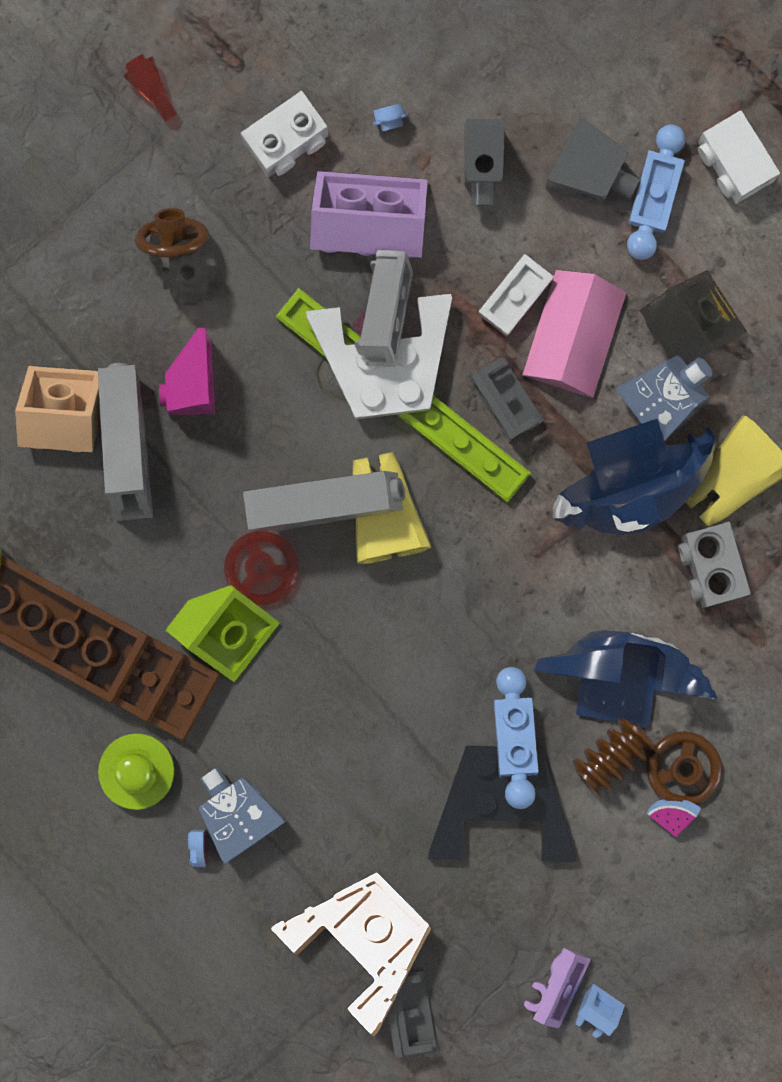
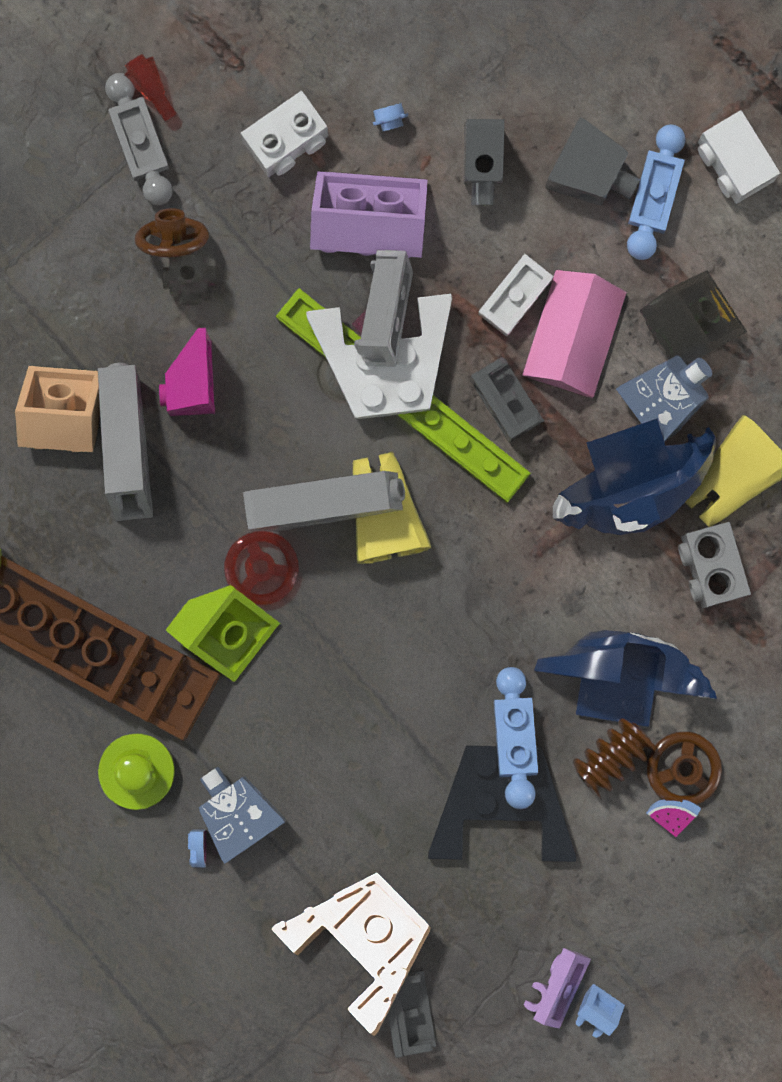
none -> light grey plate [105,73,172,205]

